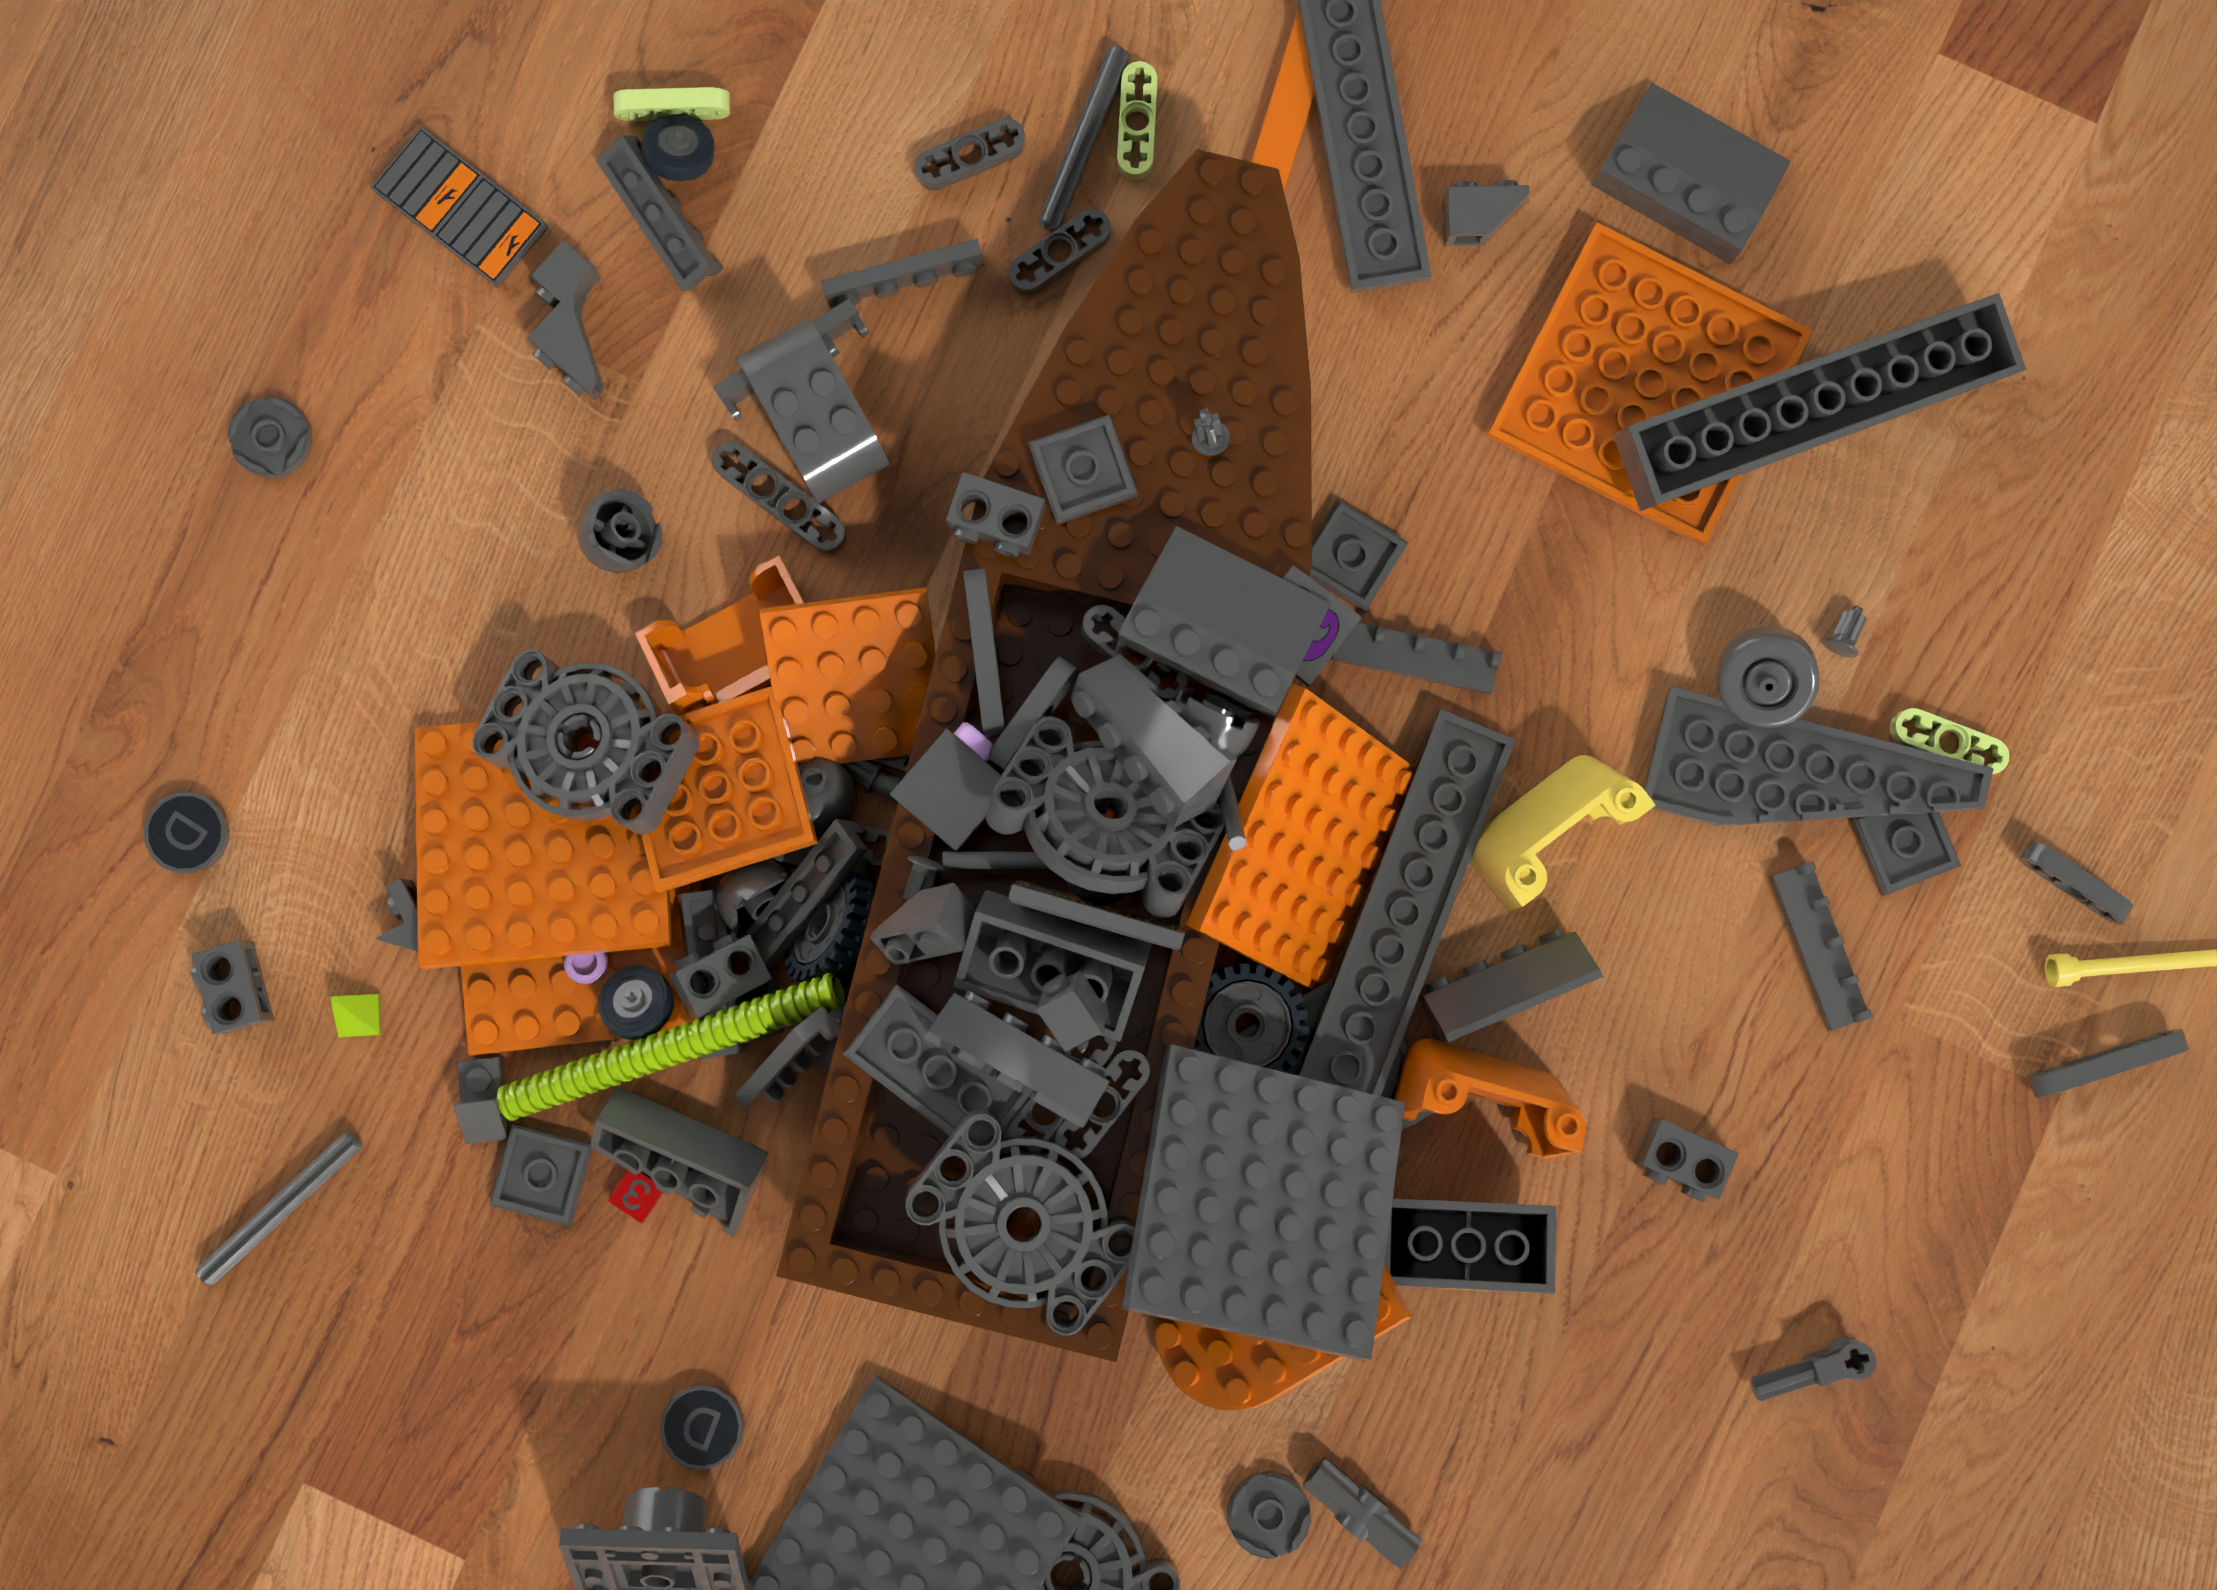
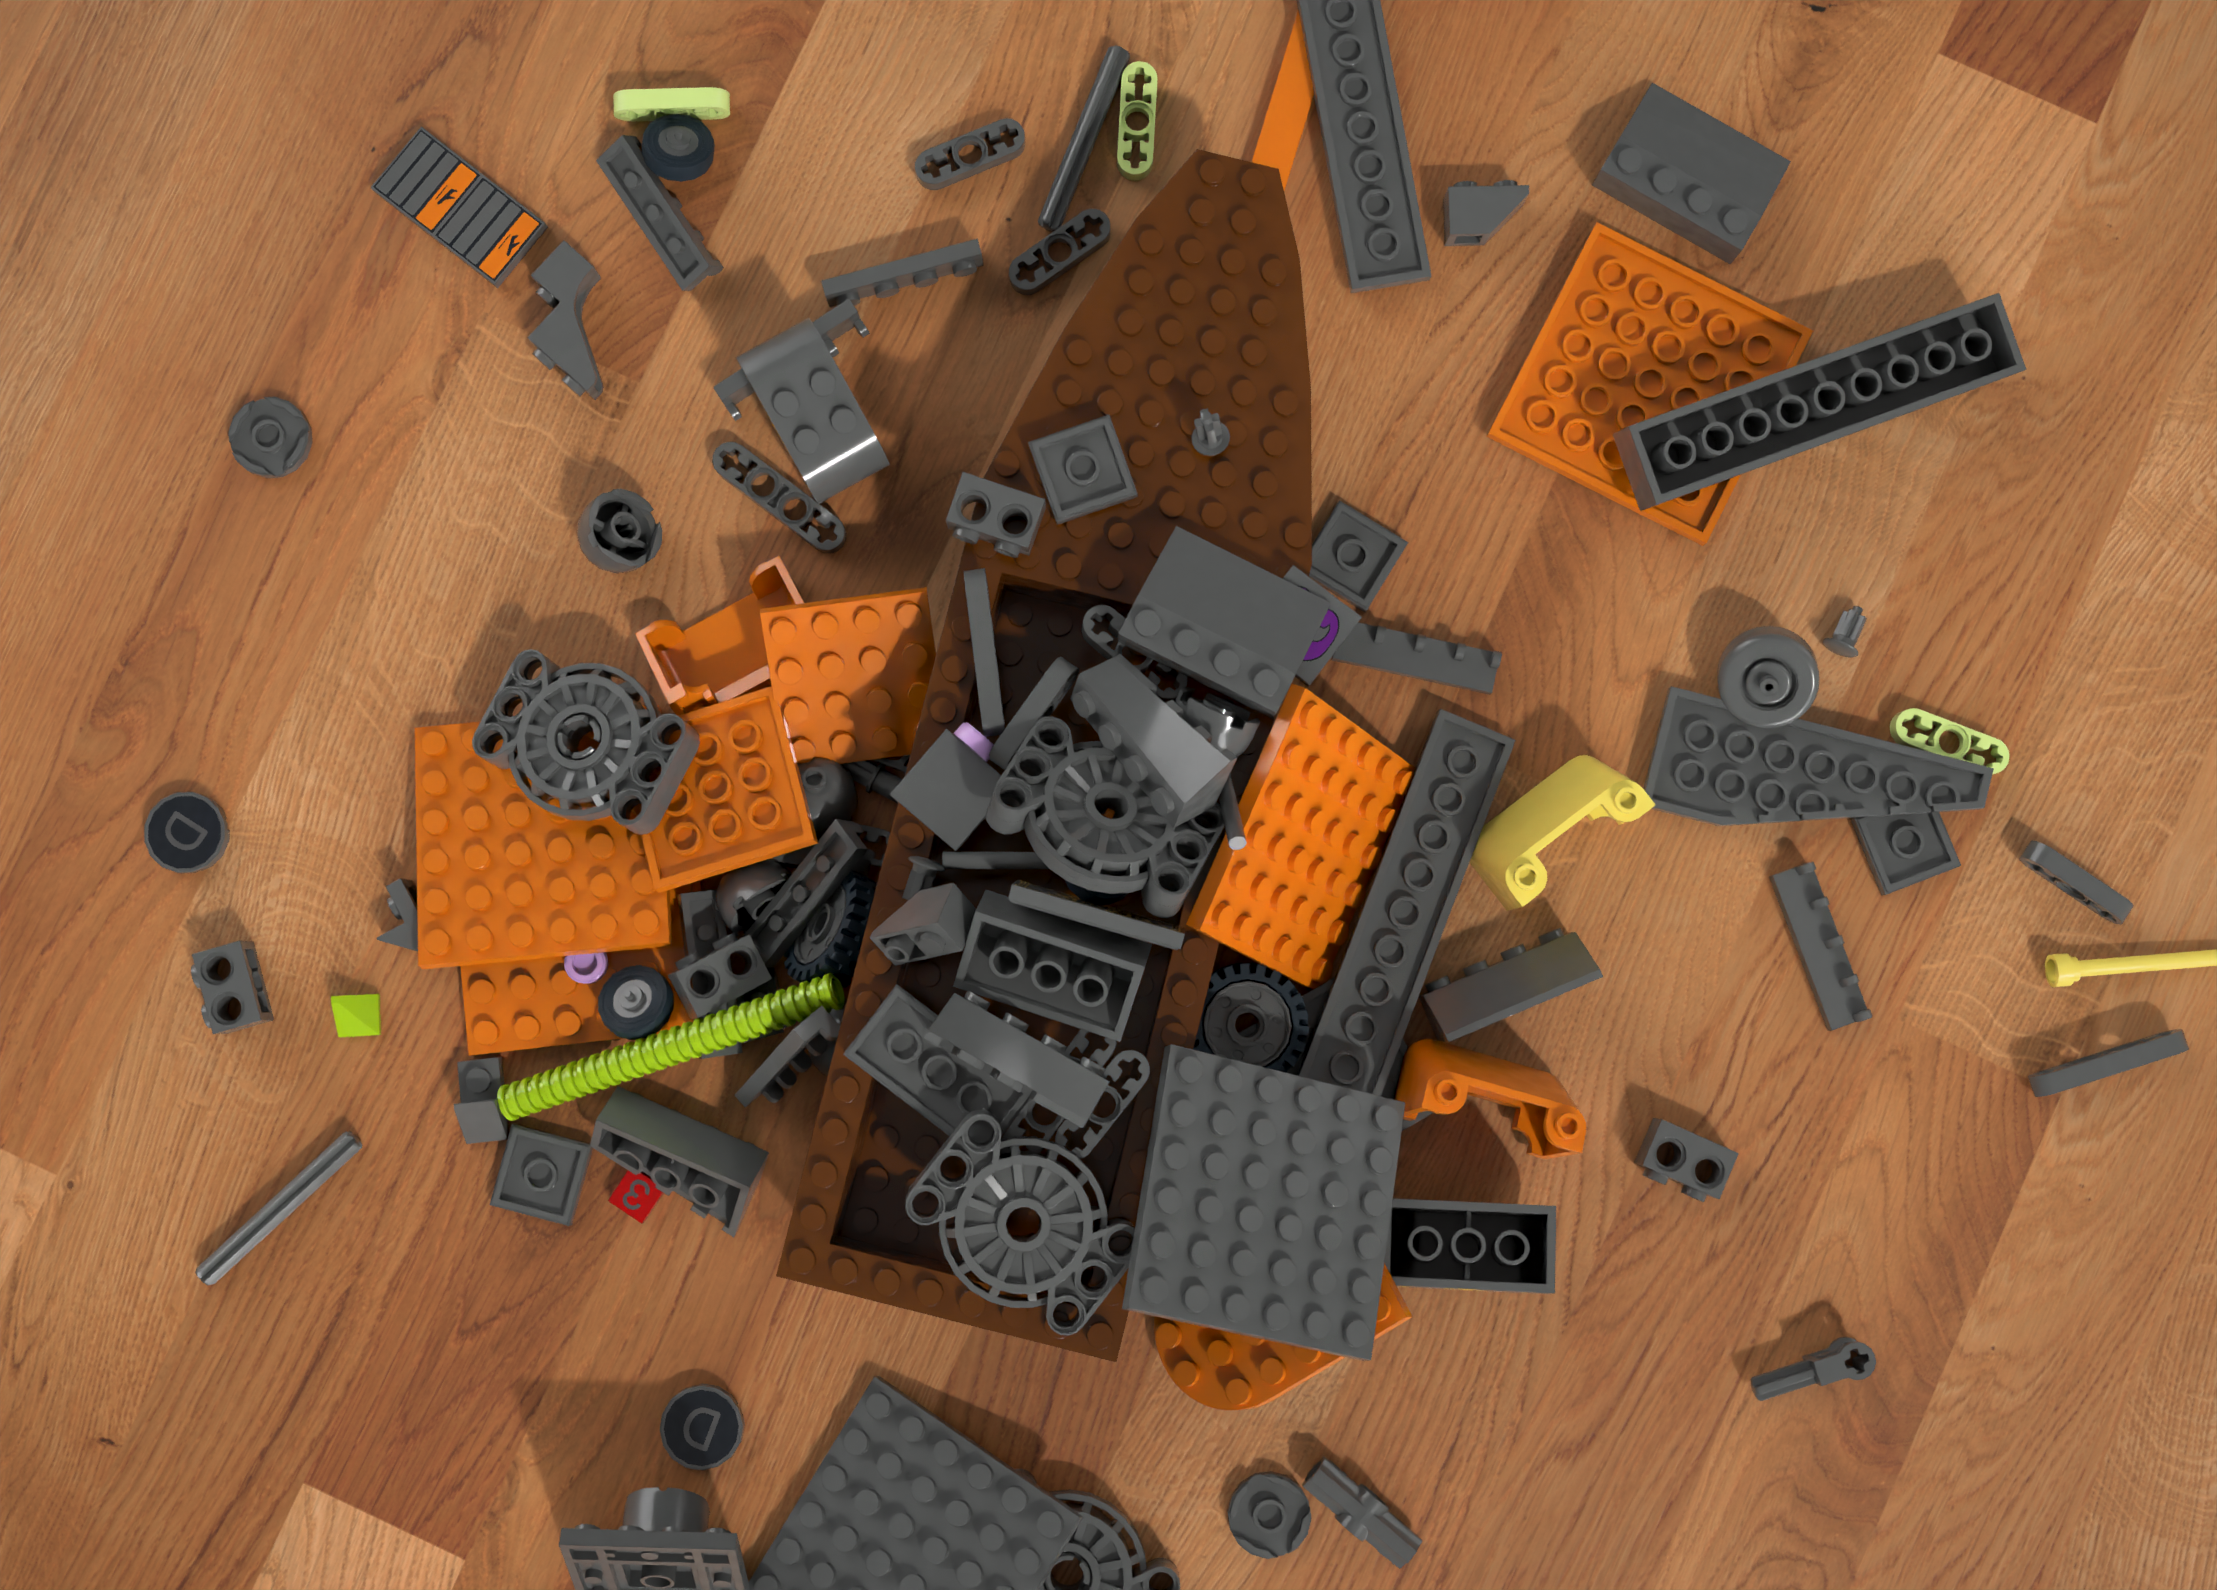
dark grey brick [1036,970,1109,1052] -> none

